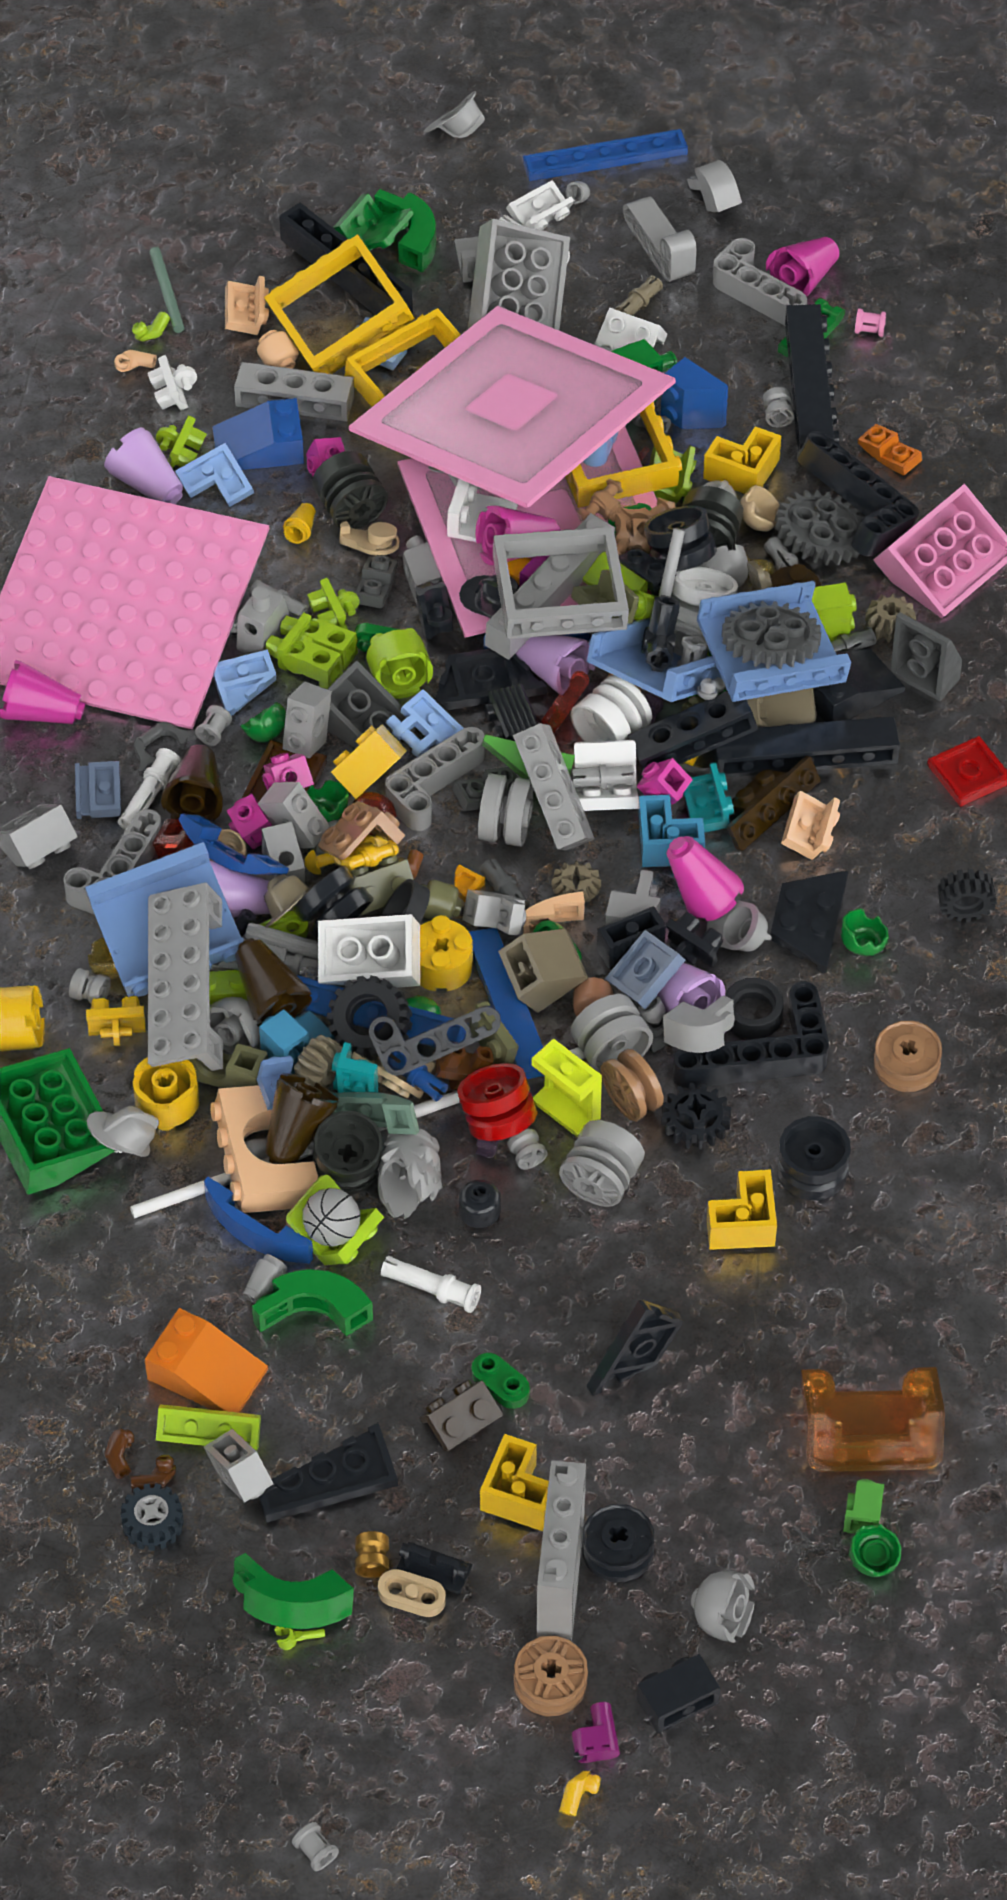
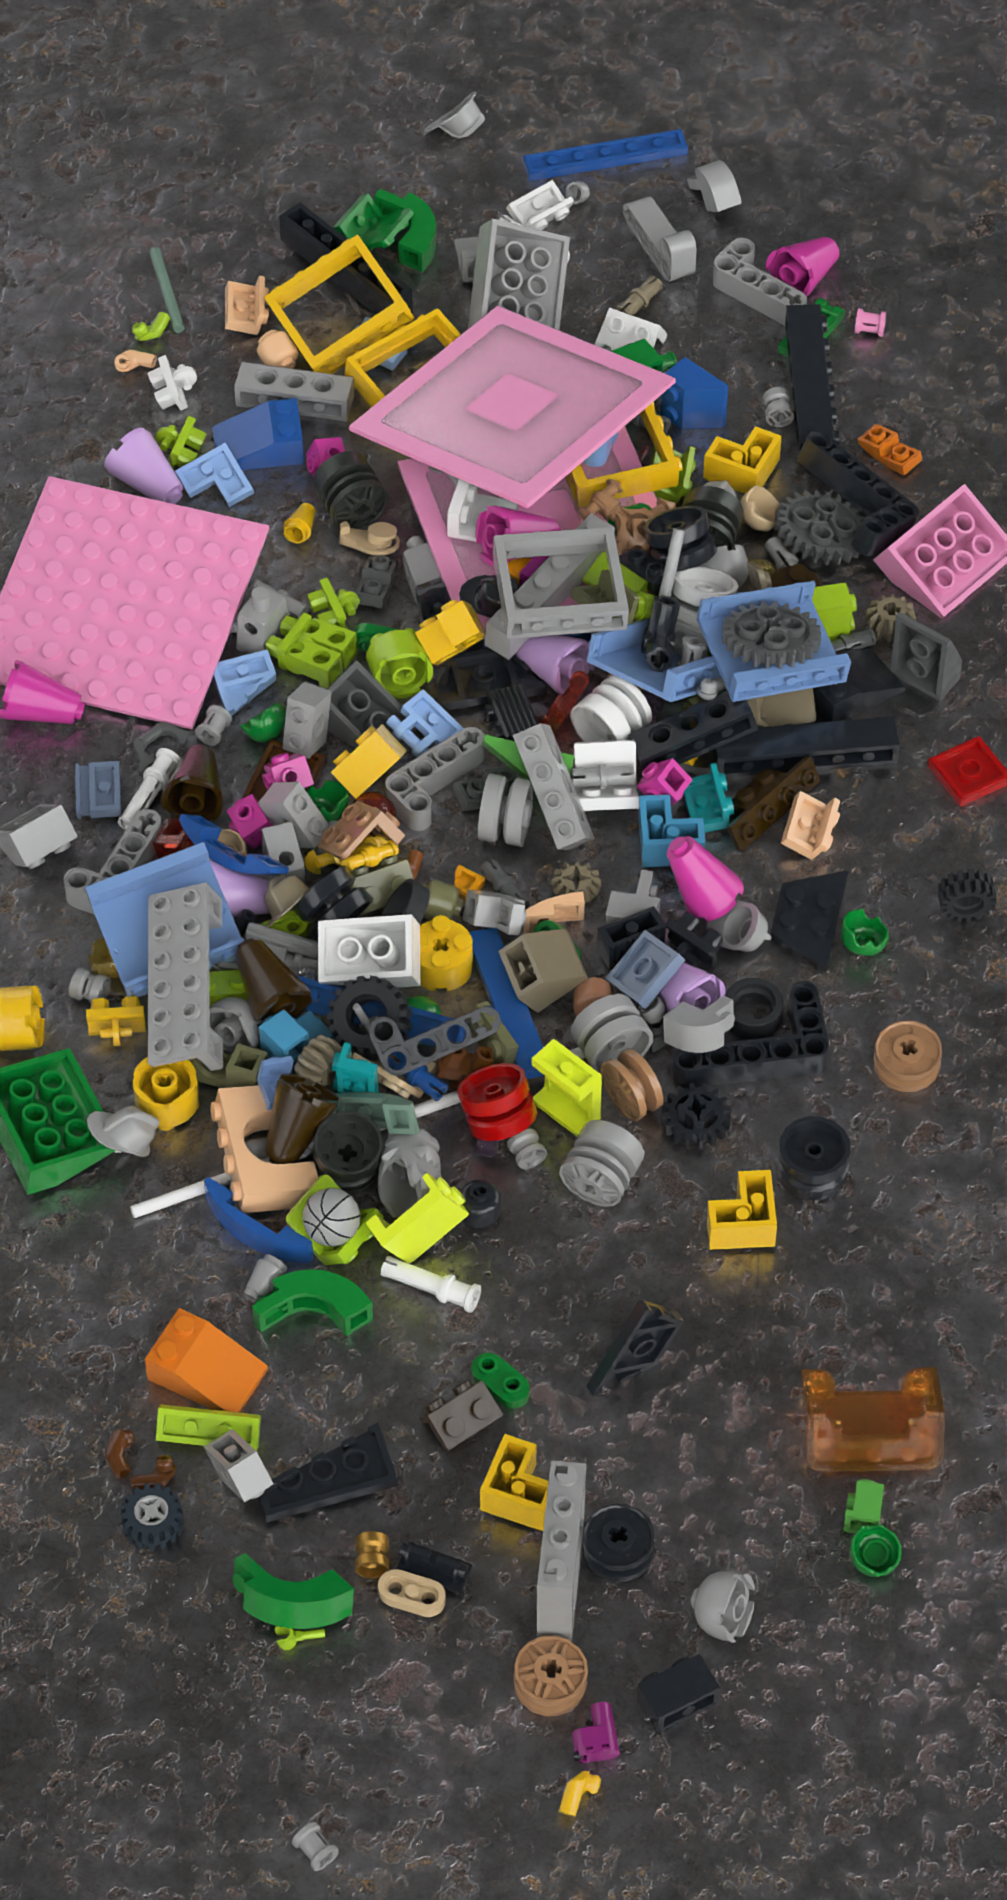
none -> light grey hand [352,1003,383,1035]
none -> neon yellow panel [366,1173,469,1264]
none -> yellow brick [415,599,486,666]

